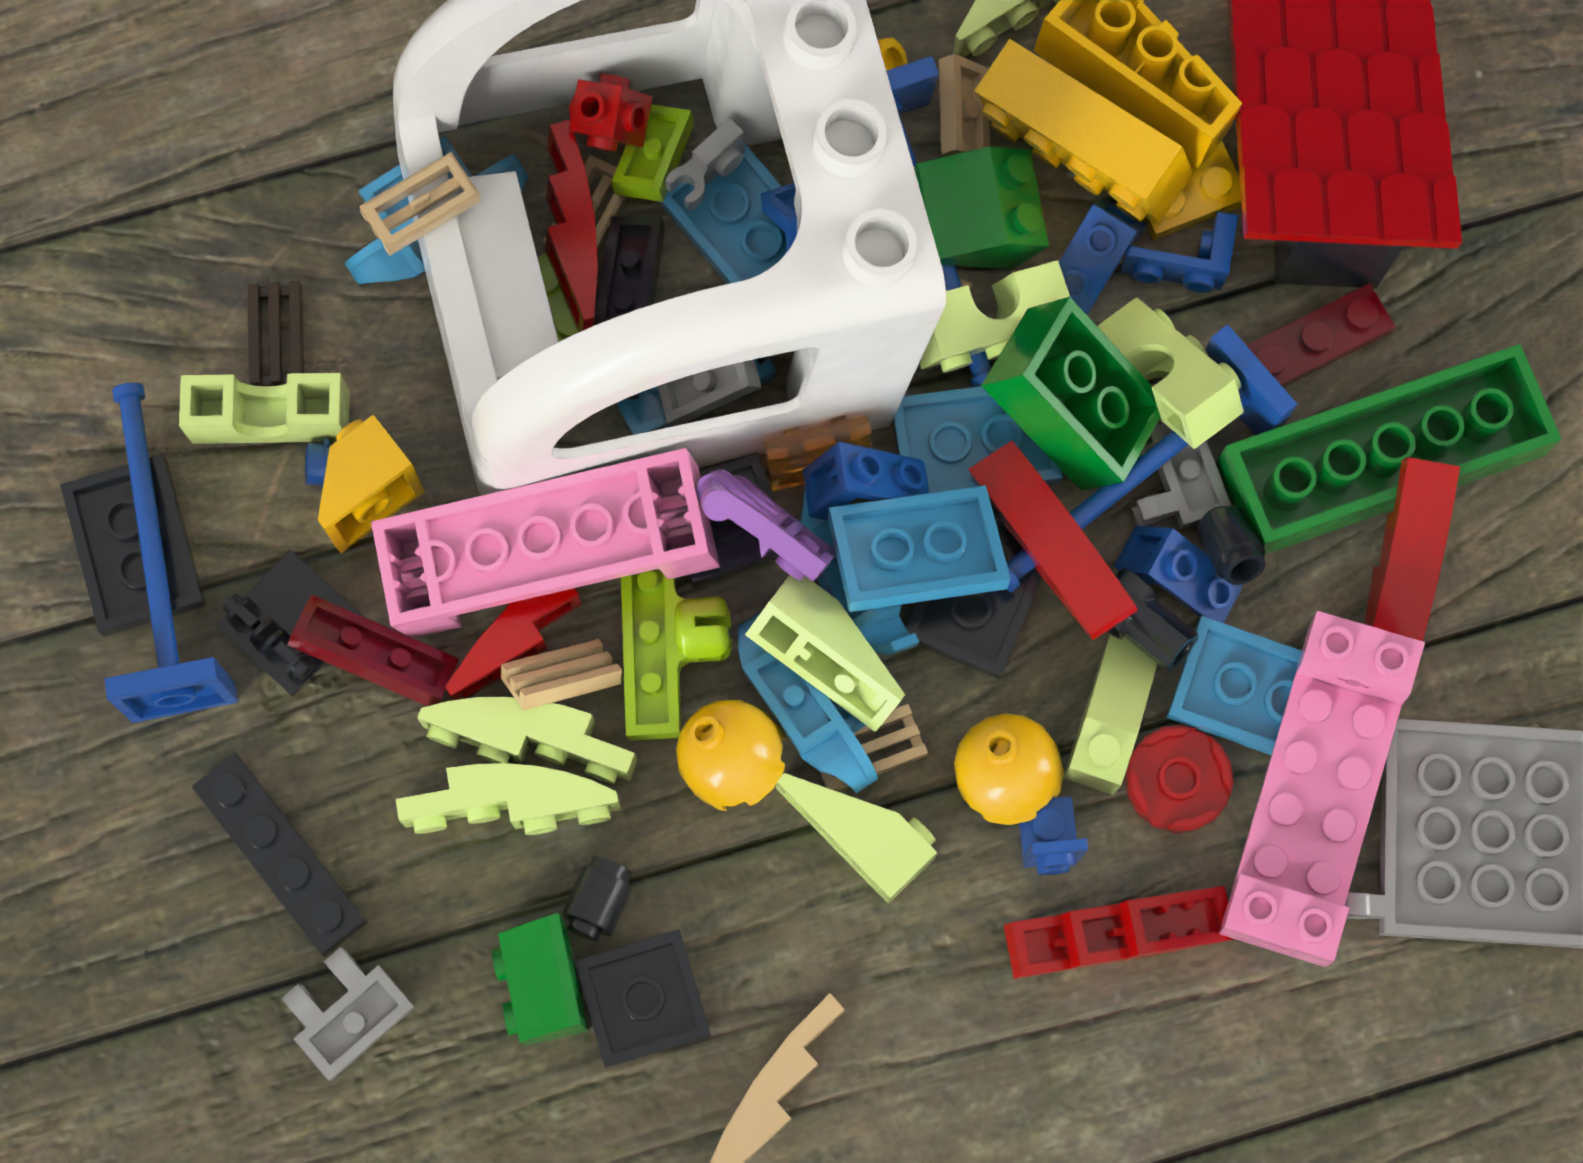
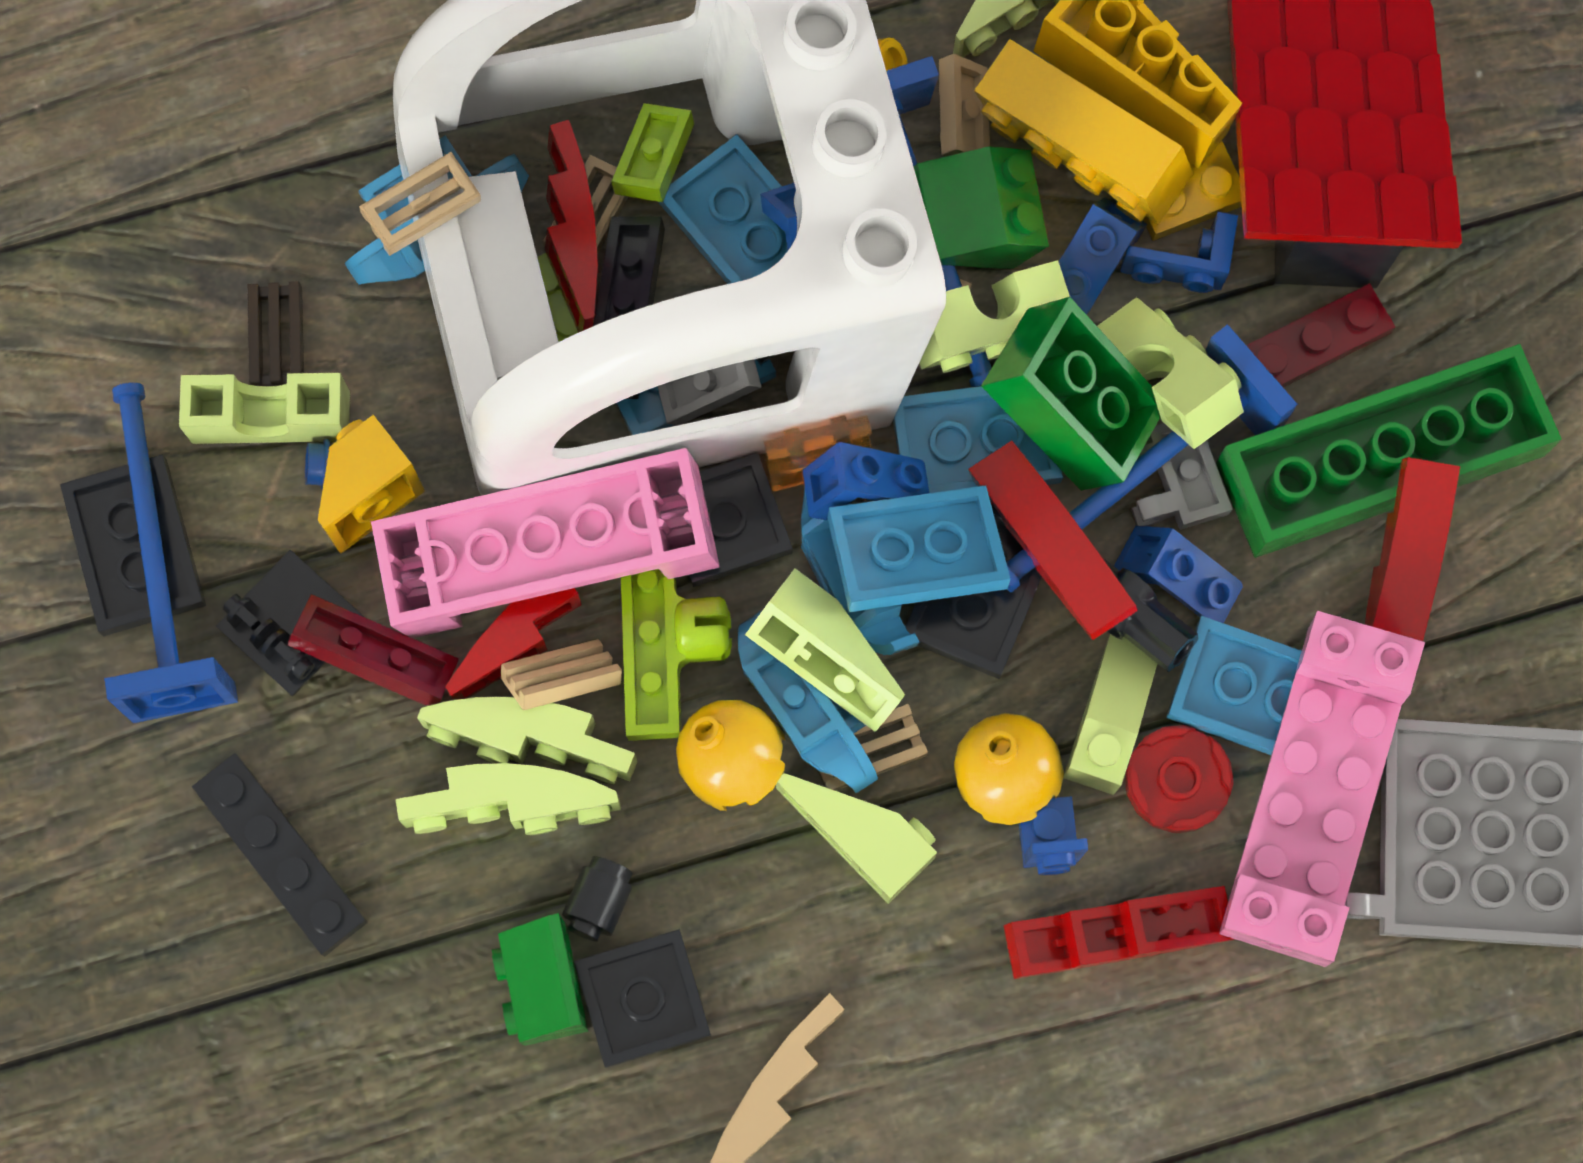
light grey plate [281,947,416,1081] -> none
red brick [568,73,653,152] -> none
light grey plate [665,118,745,210] -> none
medium lavender plate [696,469,836,582] -> none
black brick [1196,506,1266,585] -> none

